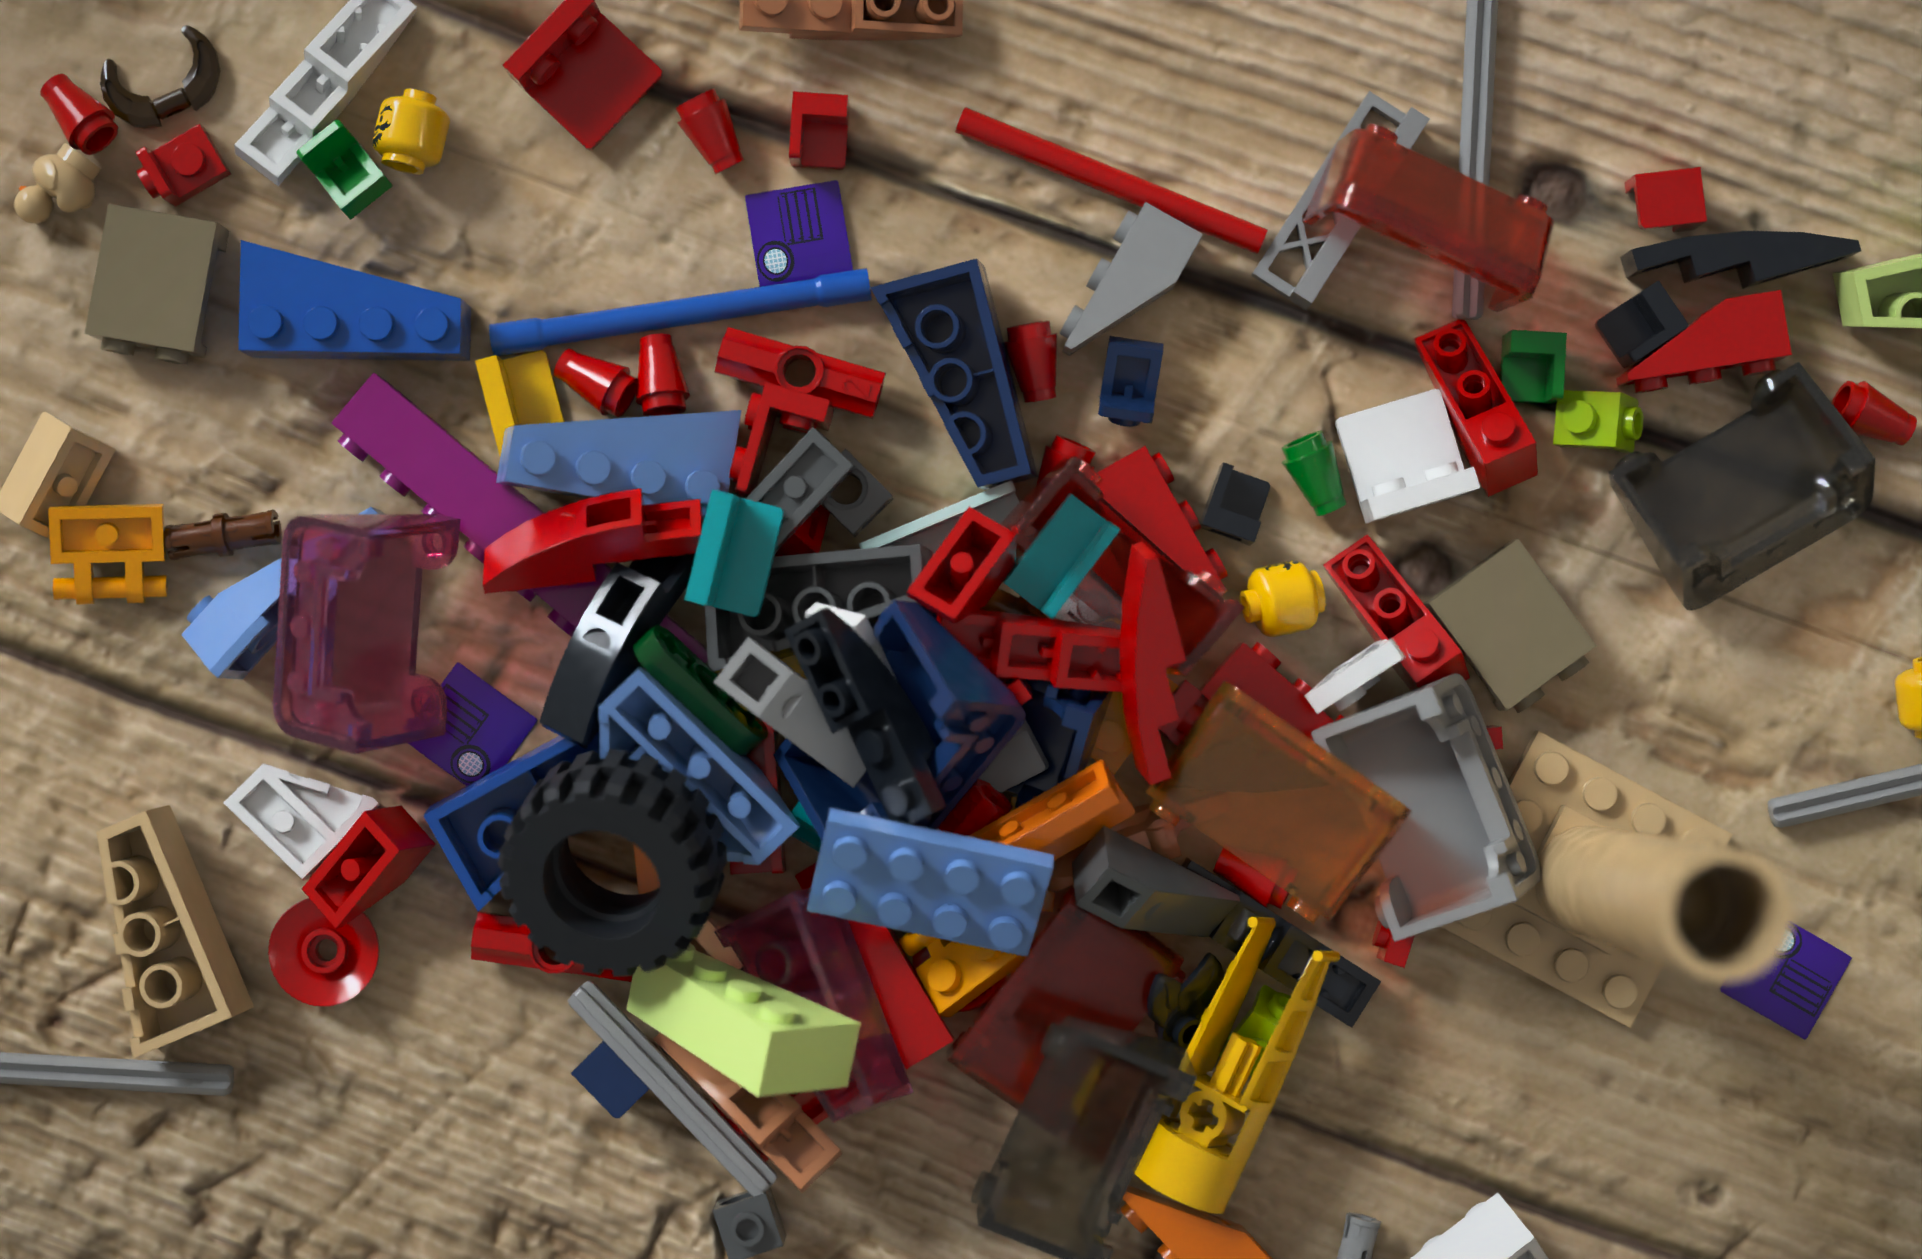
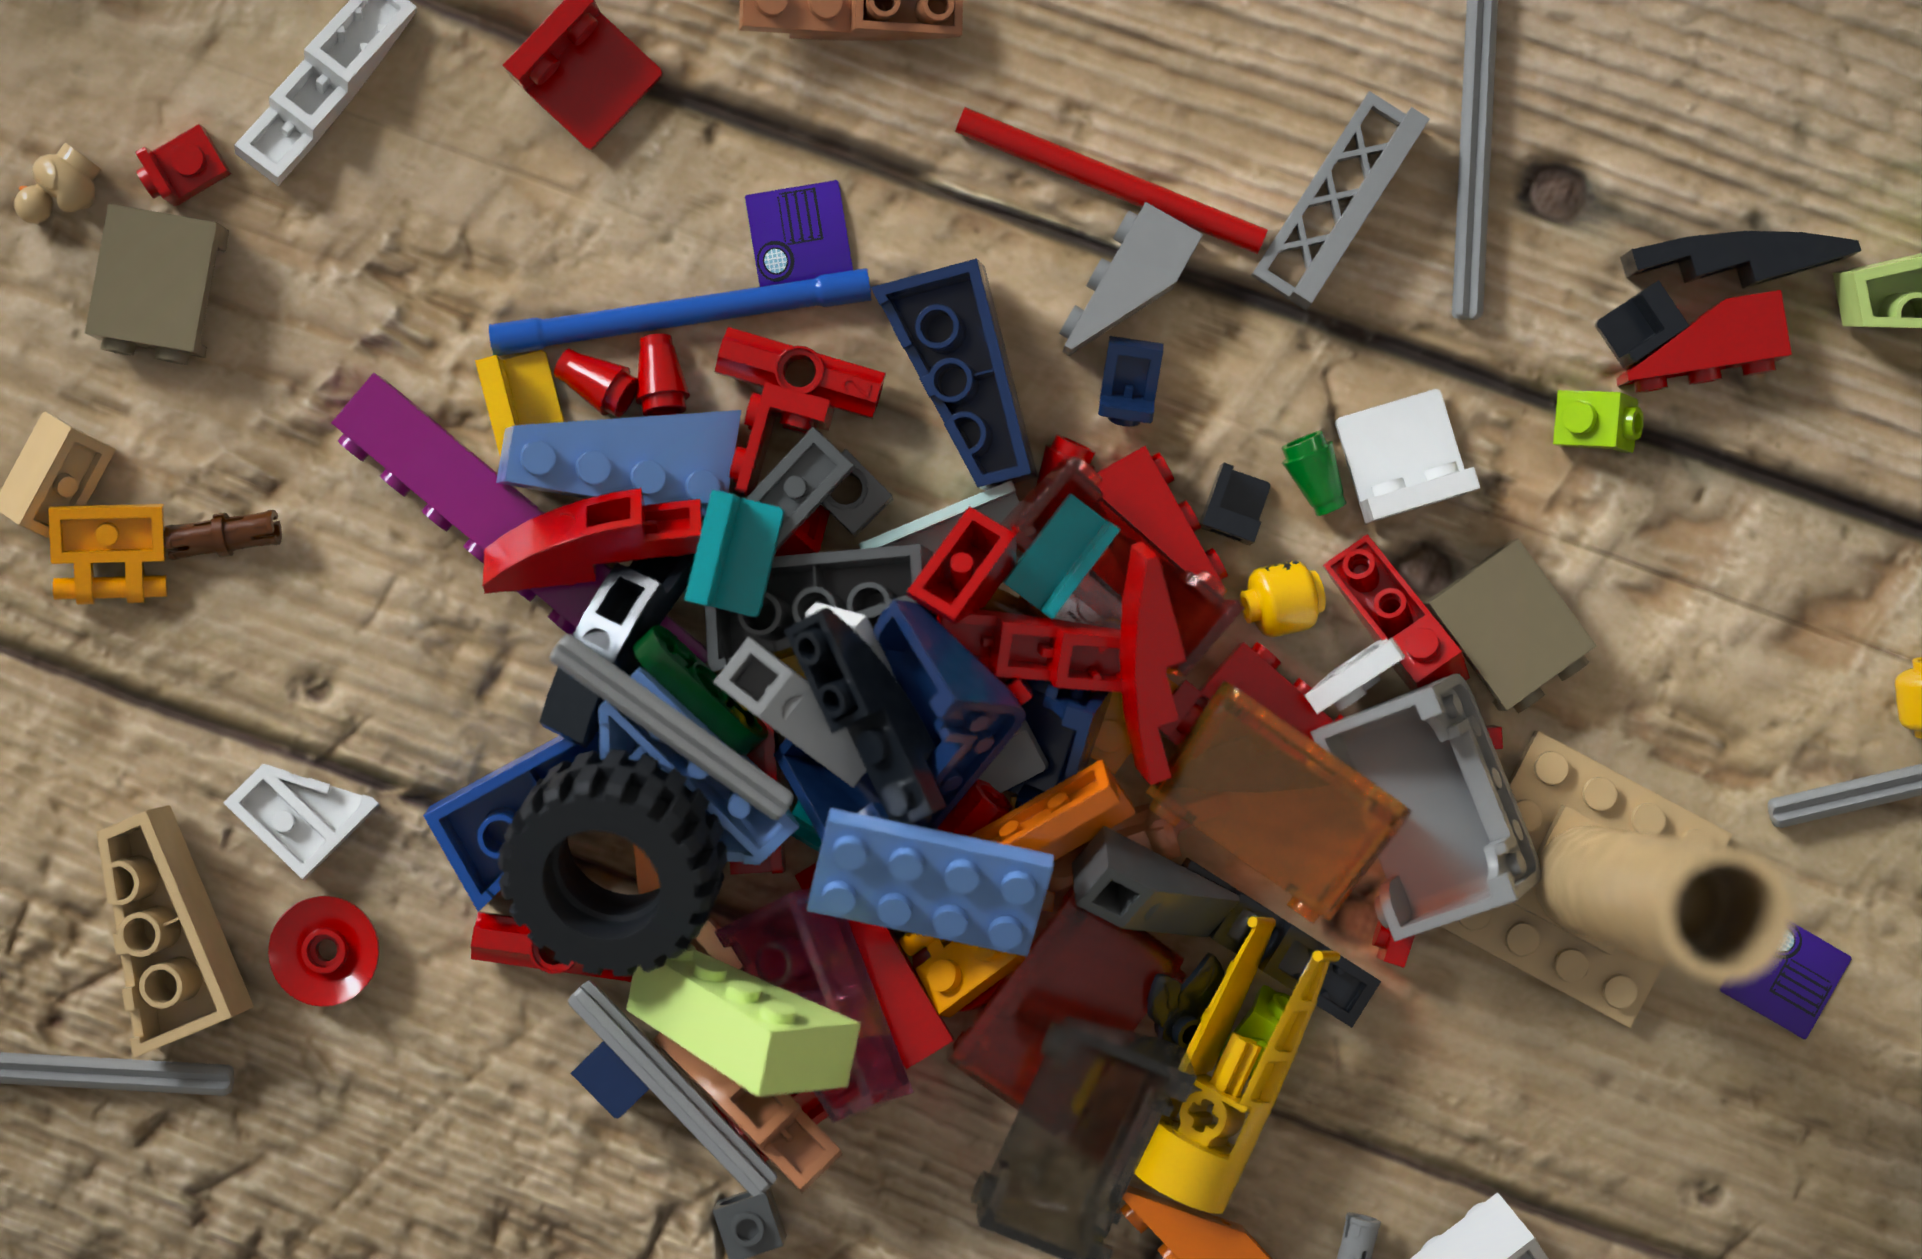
red cone [40,74,118,155] -> none
dark brown piece [100,25,221,129] -> none
medium blue wedge [181,507,389,680] -> none
blue wedge [238,240,471,361] -> none
clear pink windscreen [273,514,460,754] -> none
green bracket [296,120,393,220] -> none
red slope [302,805,436,928] -> none
yellow head [372,89,450,175] -> none
dark purple sticker [403,662,537,786] -> none
red cone [676,88,744,175] -> none
red panel [789,91,850,170] -> none
red cone [1003,320,1057,403] -> none
red cone [1213,842,1299,909] -> none
clear red windscreen [1302,124,1554,312] -> none
red slope [1414,319,1538,497] -> none
green panel [1500,330,1567,404] -> none
clear smoke windscreen [1609,362,1876,611] -> none
red panel [1624,167,1707,232] -> none
red cone [1829,381,1917,446] -> none
none -> light grey axle [550,634,793,820]

